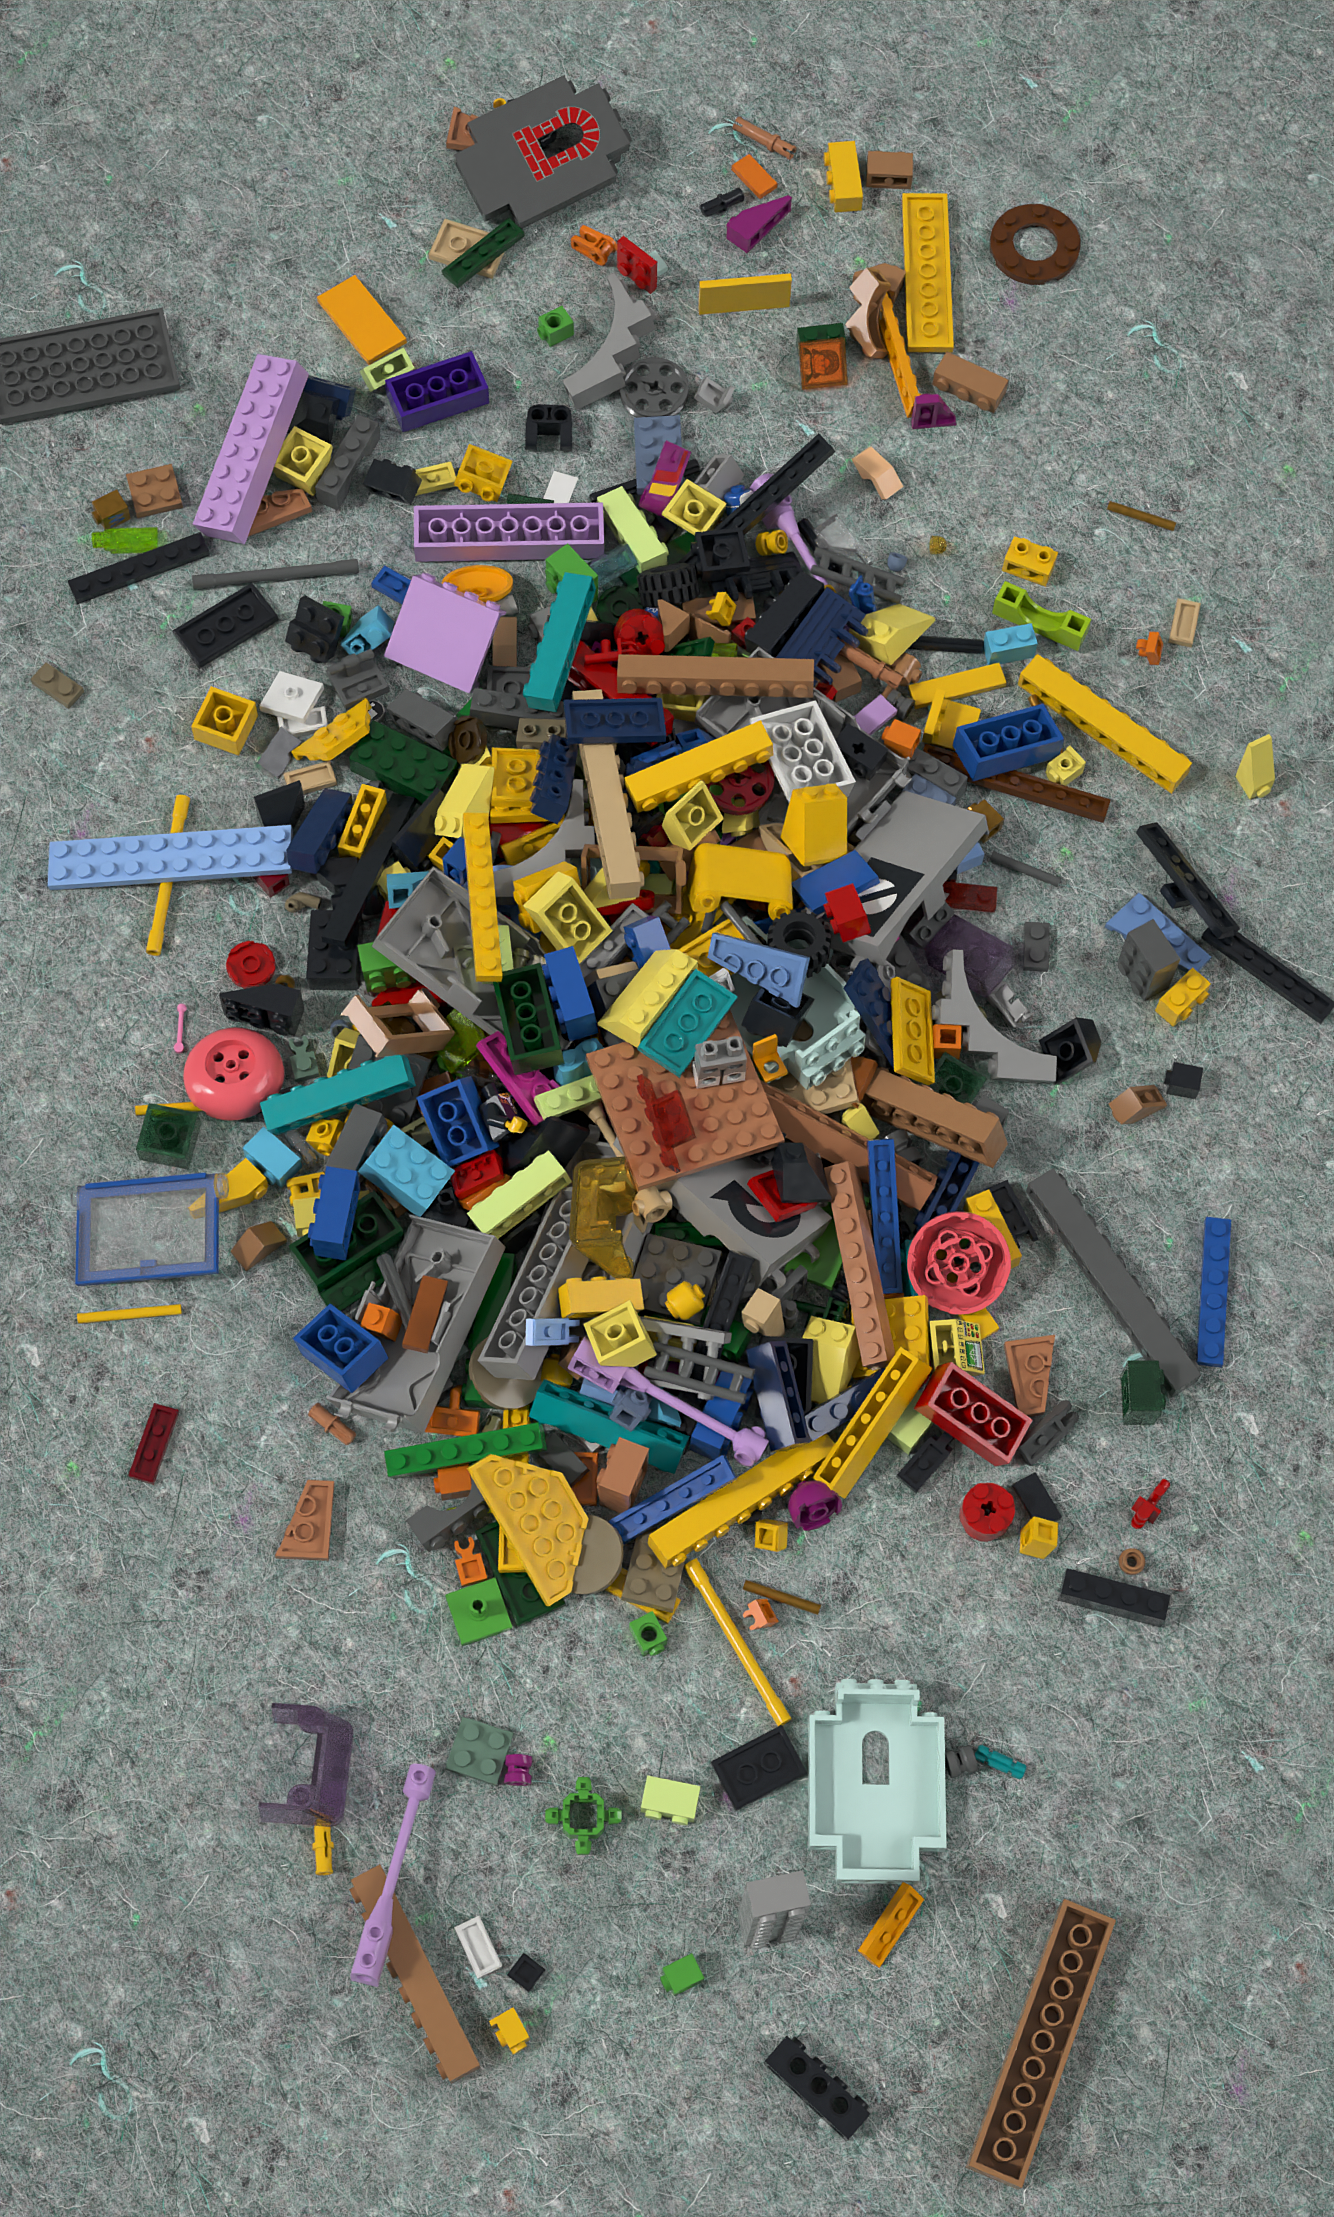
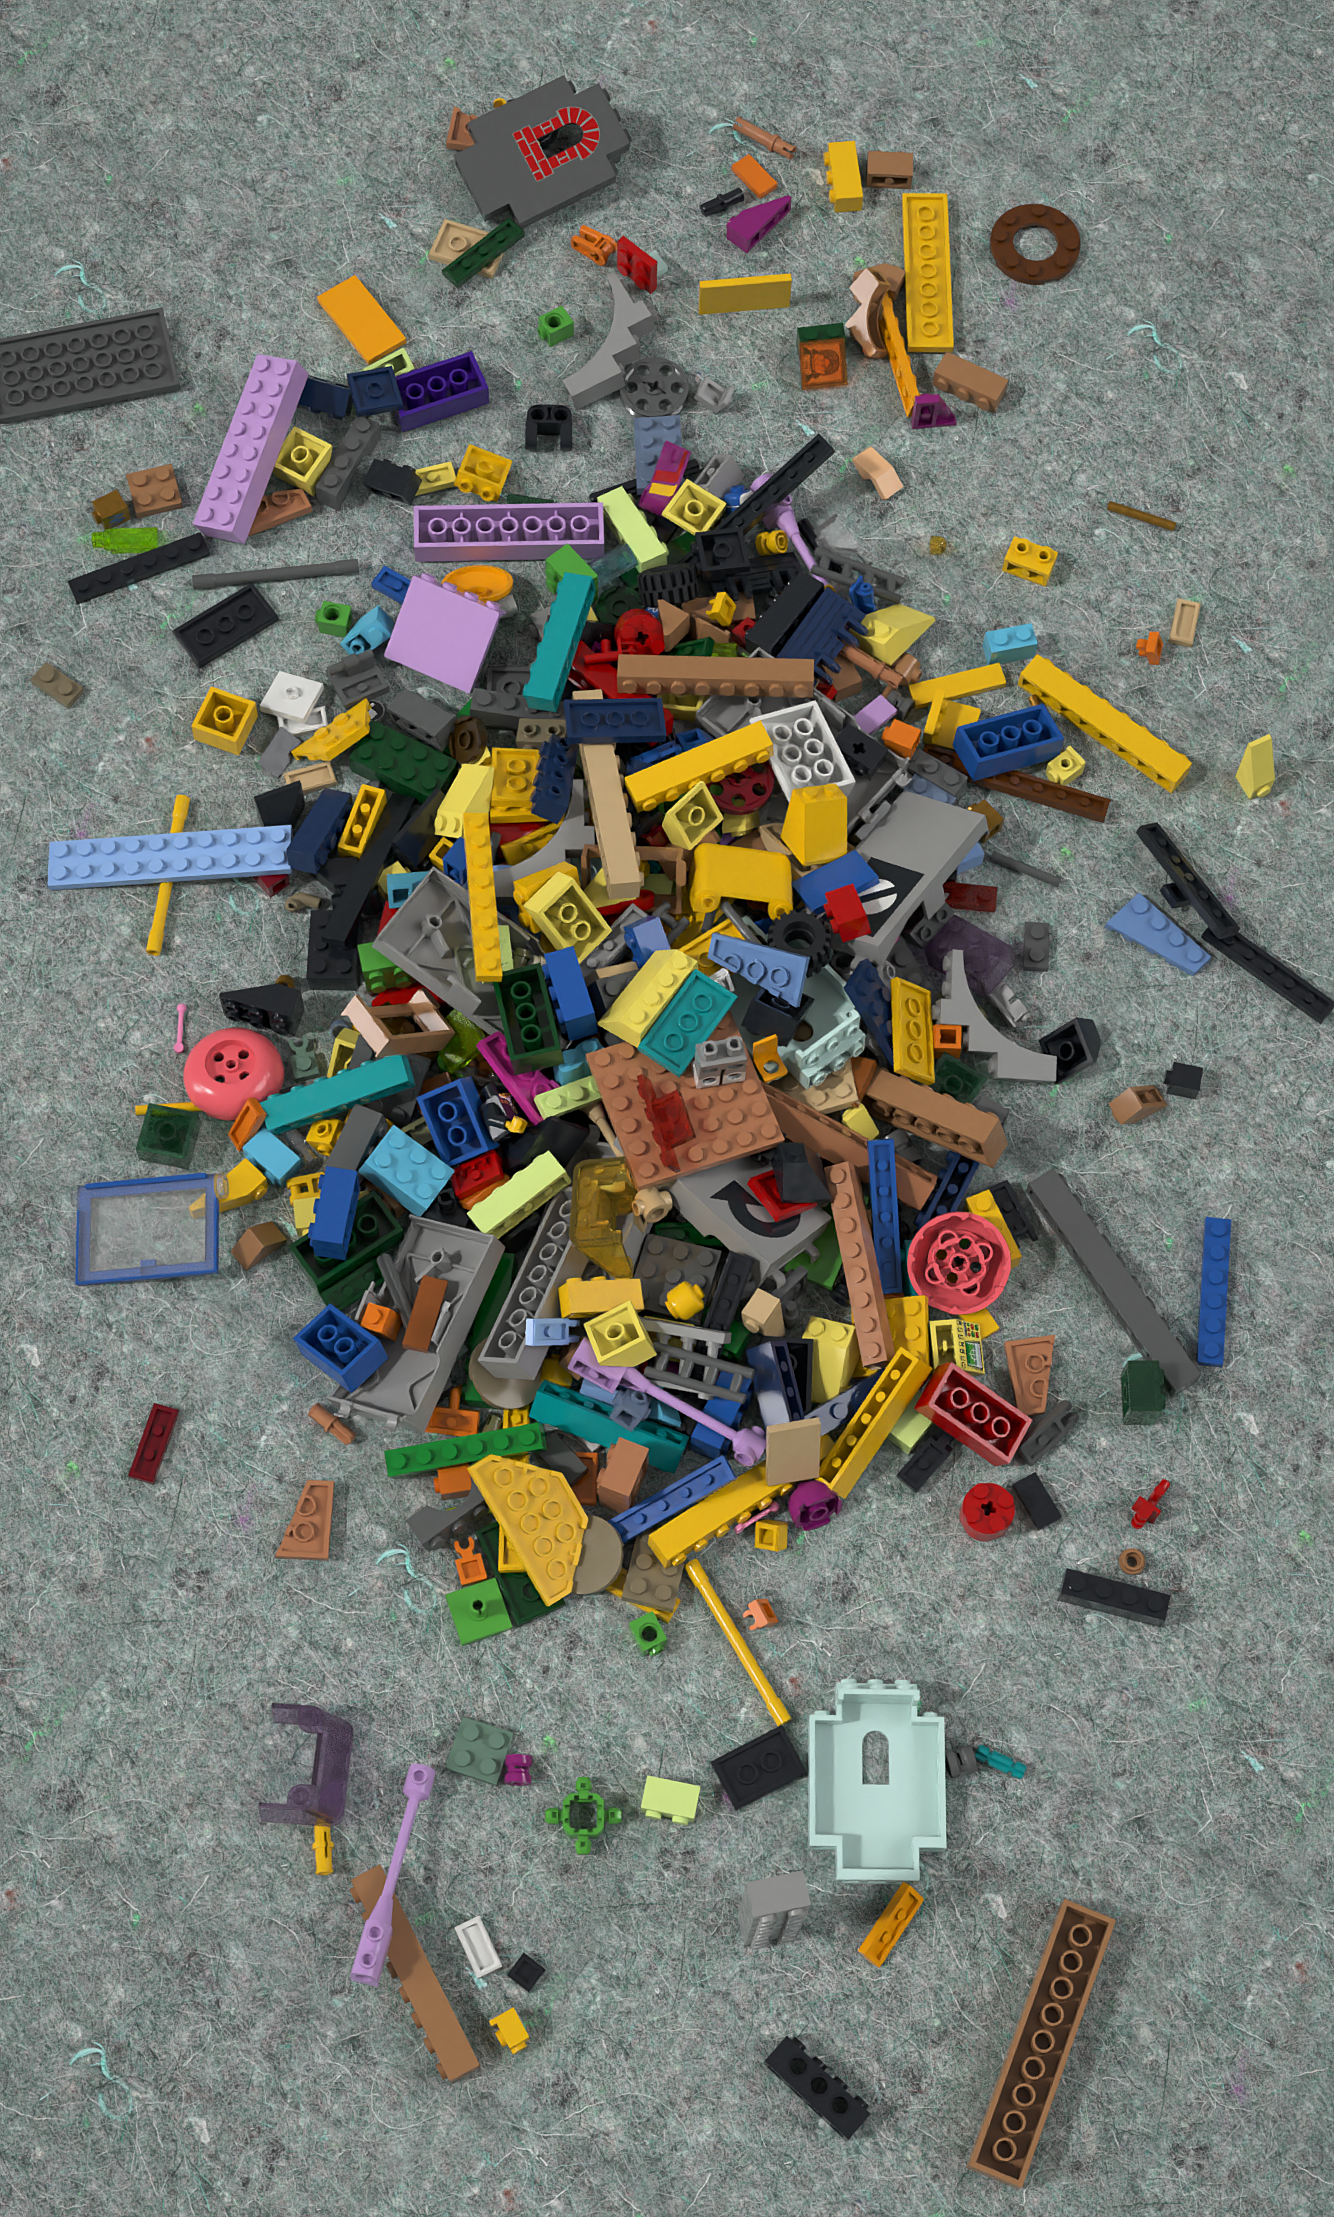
yellow bar [77,1304,182,1324] -> none
red tile [226,941,276,989] -> none
black plate [285,595,344,663] -> none
black slope [287,389,340,444] -> none
light nougat slope [493,617,517,667] -> none
white sticker [541,471,578,504] -> none
bright green brick [660,1953,704,1996] -> none
pearl gold bar [742,1580,821,1615] -> none
dark green arm [794,1297,849,1329] -> none
sand blue hinge [887,552,908,572] -> none
black axle [908,635,984,654] -> none
lime arch [992,581,1092,651] -> none
yellow brick [1020,1516,1058,1559] -> none
dark grey brick [1117,919,1180,1001] -> none
yellow brick [1155,967,1211,1027] -> none
none -> orange tile [228,1098,267,1152]
none -> dark blue tile [347,366,403,417]
none -> bright pink hinge [733,1502,780,1534]
none -> tan tile [766,1417,821,1486]

